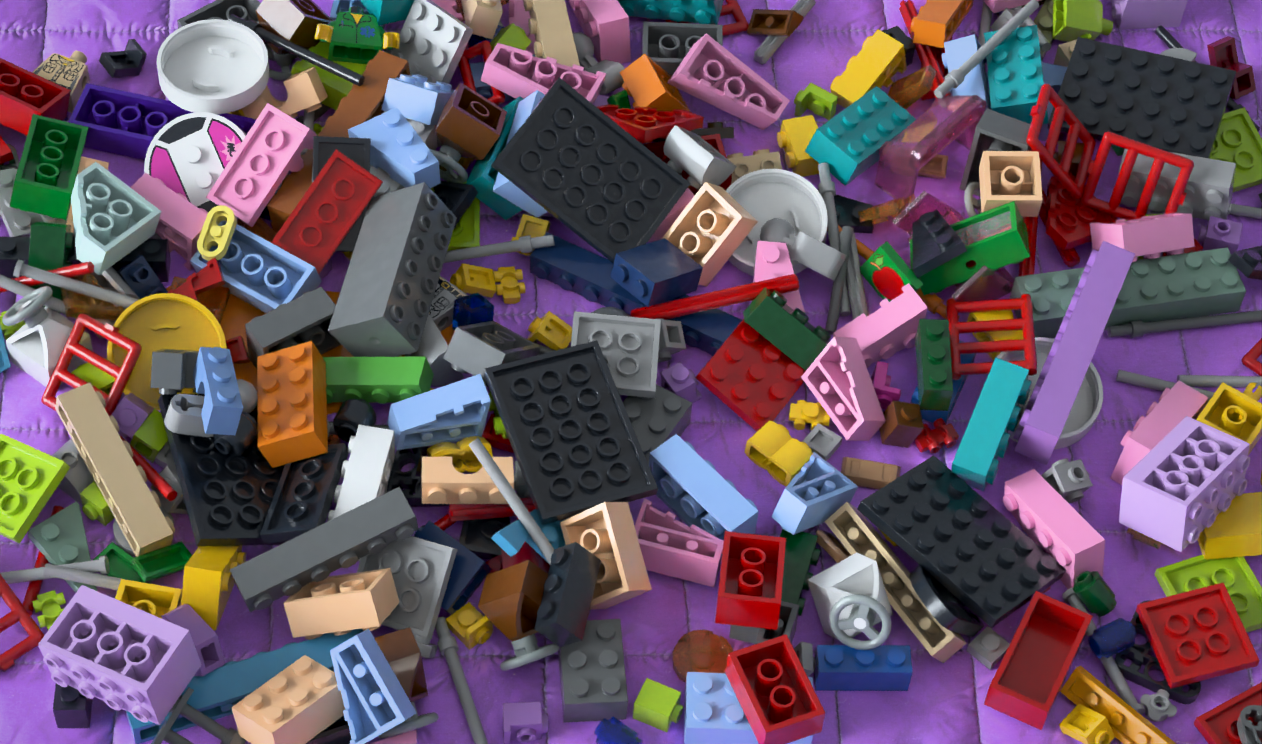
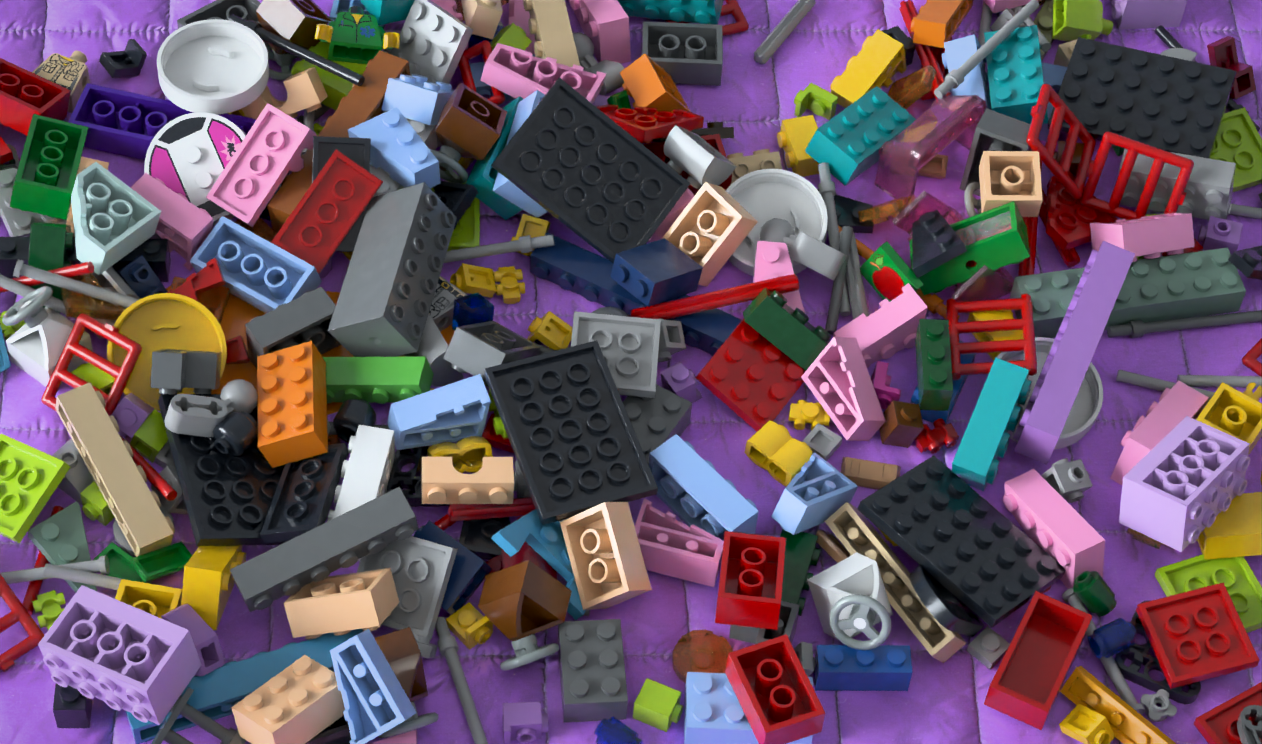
medium blue arch [193,347,243,436] -> none
light yellow plate [197,205,237,261] -> none
light grey bar [468,438,554,564] -> none
black brick [534,542,601,647] -> none
bright pink wedge [668,33,790,130] -> none
reddish brown slope [747,9,804,37] -> none

